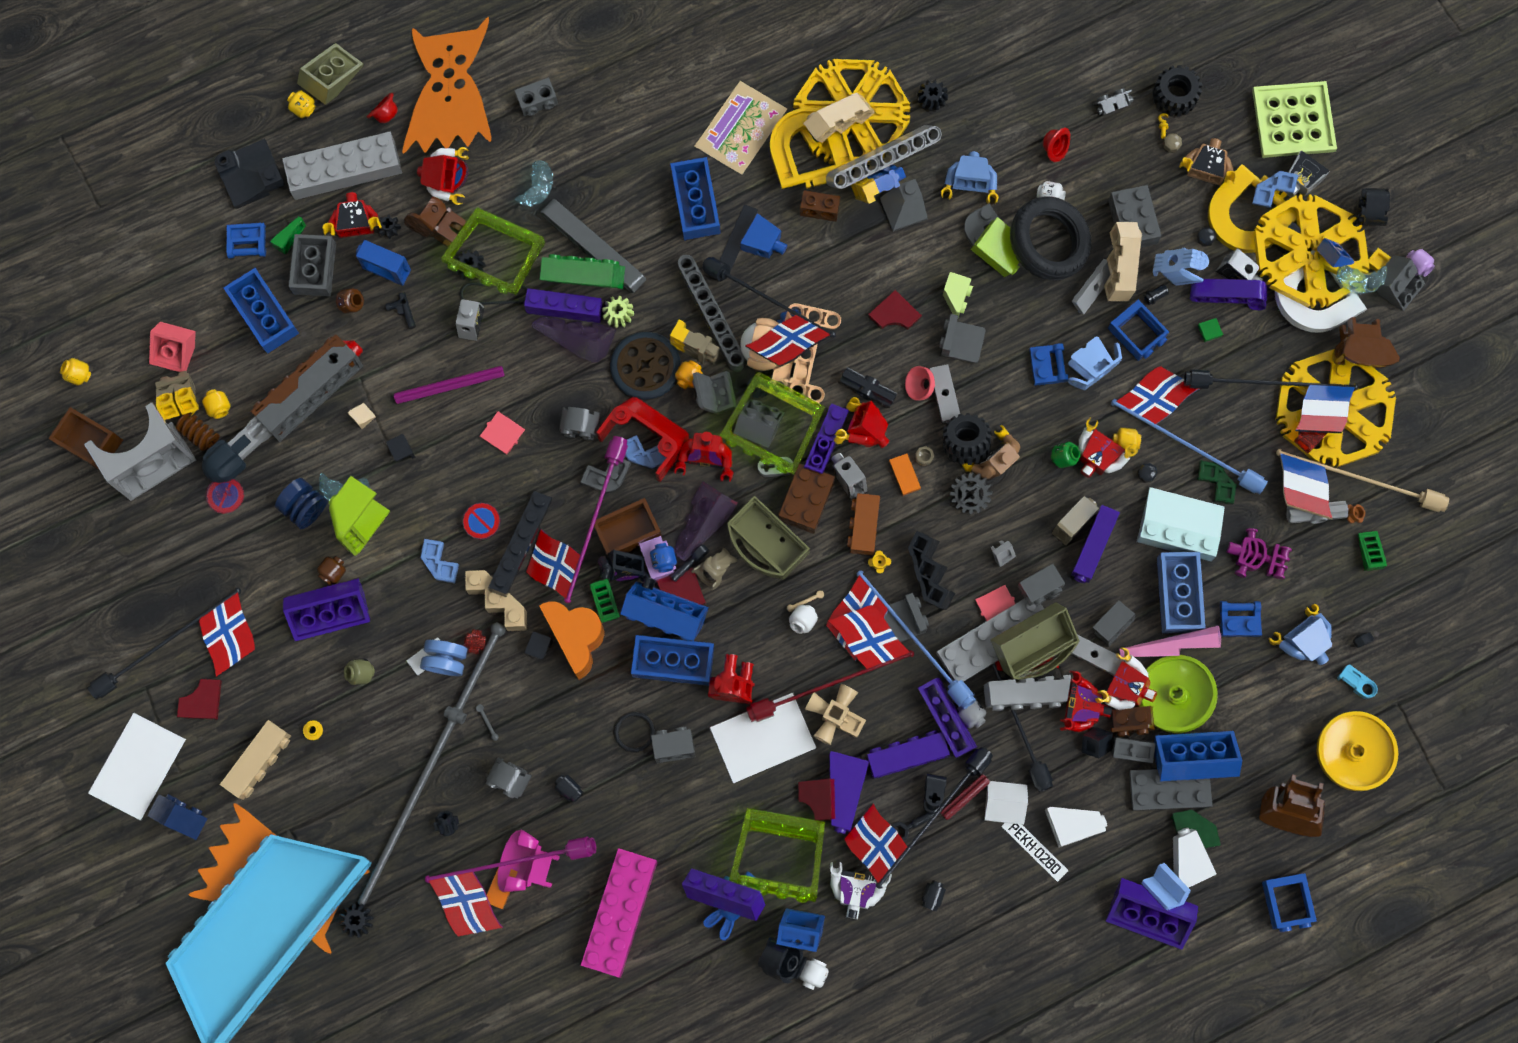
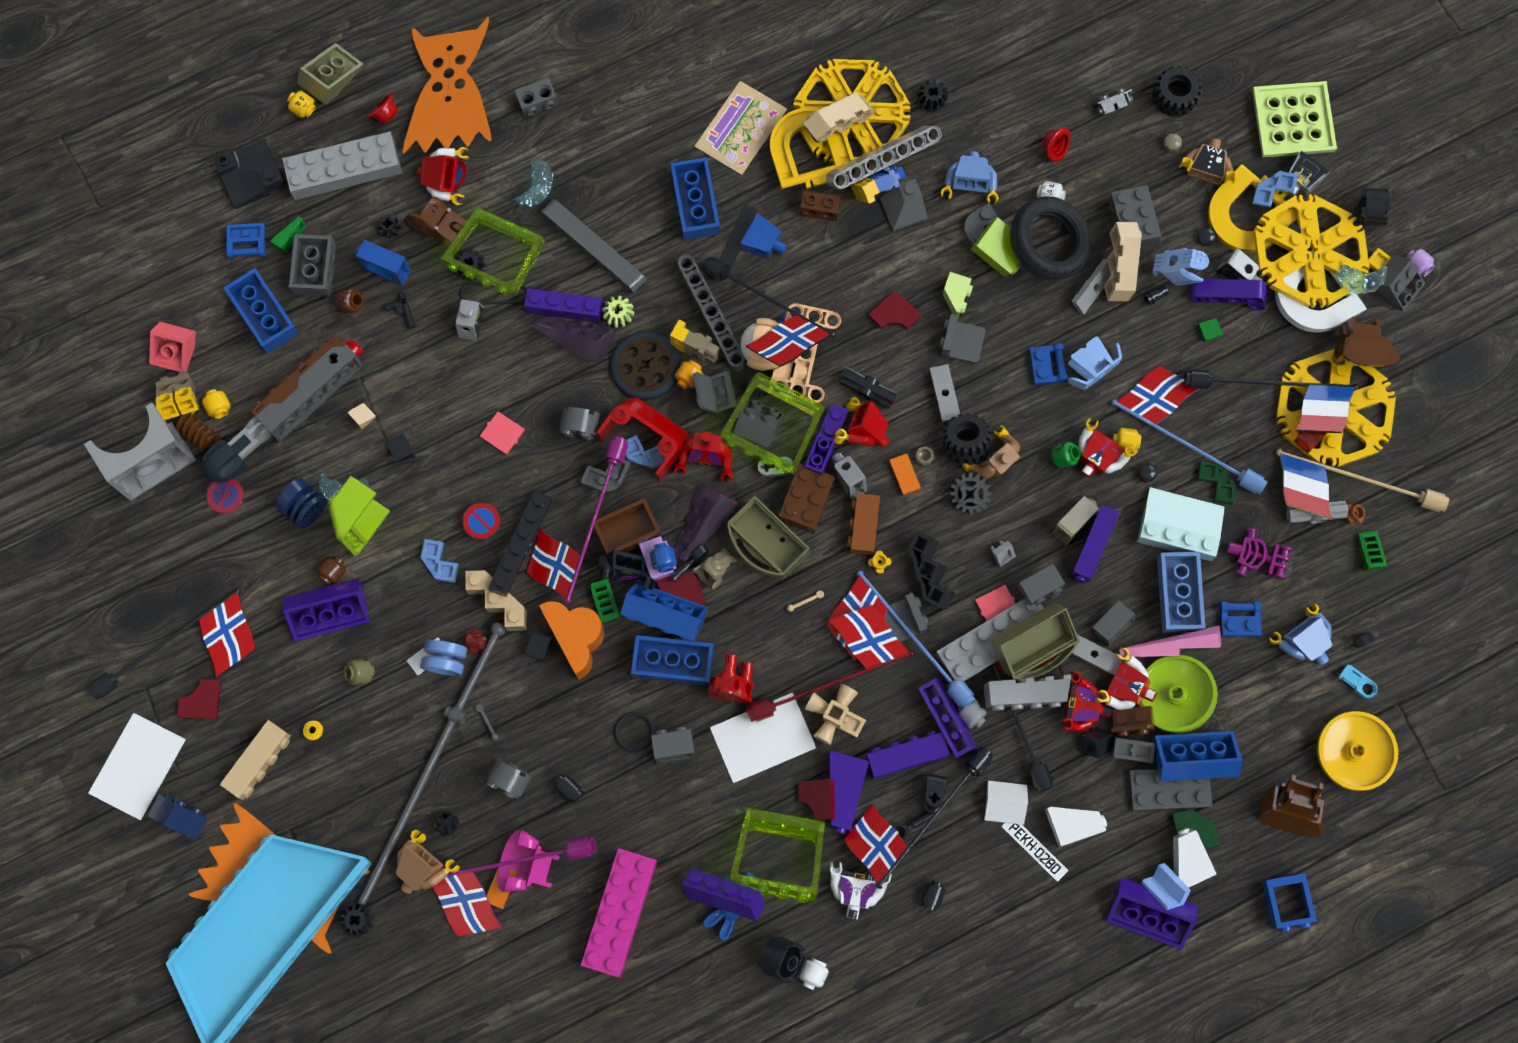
reddish brown piece [48,407,123,470] -> none
yellow head [60,358,91,386] -> none
torso [322,192,382,238] -> none
magenta axle [394,366,504,404] -> none
green brick [540,254,625,289] -> none
blue window [777,908,825,952] -> none
white head [789,605,818,634] -> none
coral piece [905,366,935,401] -> none
dark red axle [941,774,990,820] -> none
blue window [1108,299,1169,361] -> none
yellow hand [1158,113,1168,139] -> none
blue slope [1317,238,1354,267] -> none
none -> medium nougat torso [396,830,460,894]

